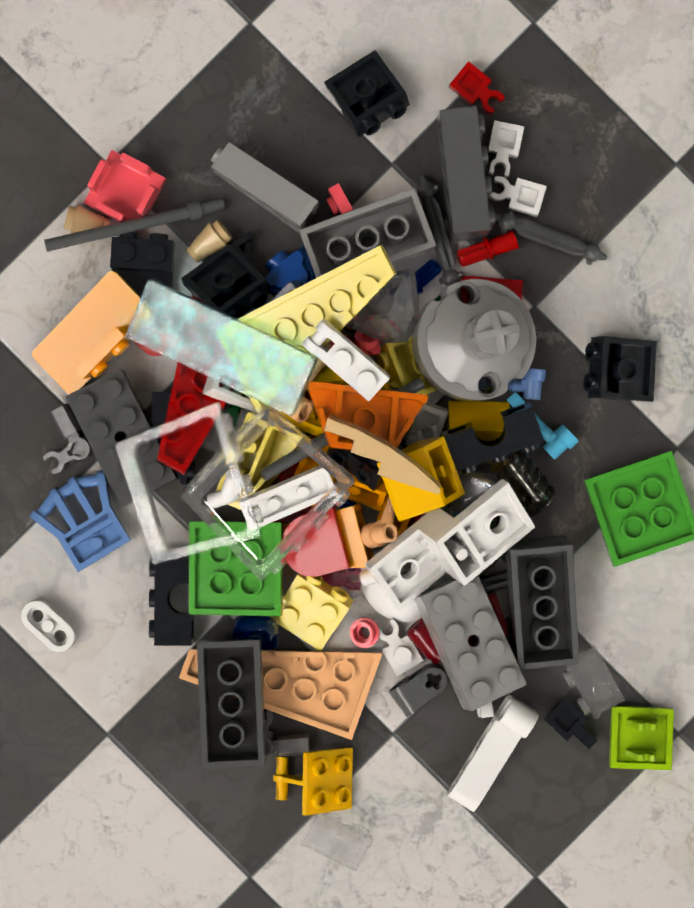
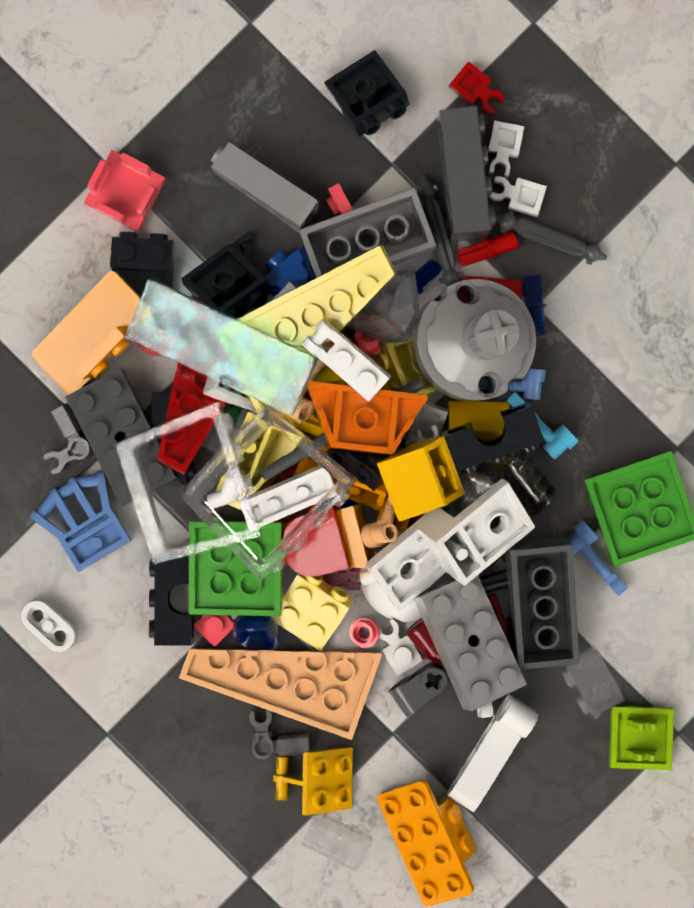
dark grey bar [44,198,225,252] -> none
tan cone [64,204,110,234] -> none
tan cone [186,220,233,263] -> none
dark grey brick [197,637,266,769] -> none
tan slope [324,415,441,495] -> none
black plate [544,697,598,749] -> none
black plate [583,336,657,402] -> none
none -> coral plate [193,615,237,647]
none -> light orange bracket [377,780,477,906]
none -> clear blue axle [523,275,547,336]
none -> medium blue brick [567,520,628,596]

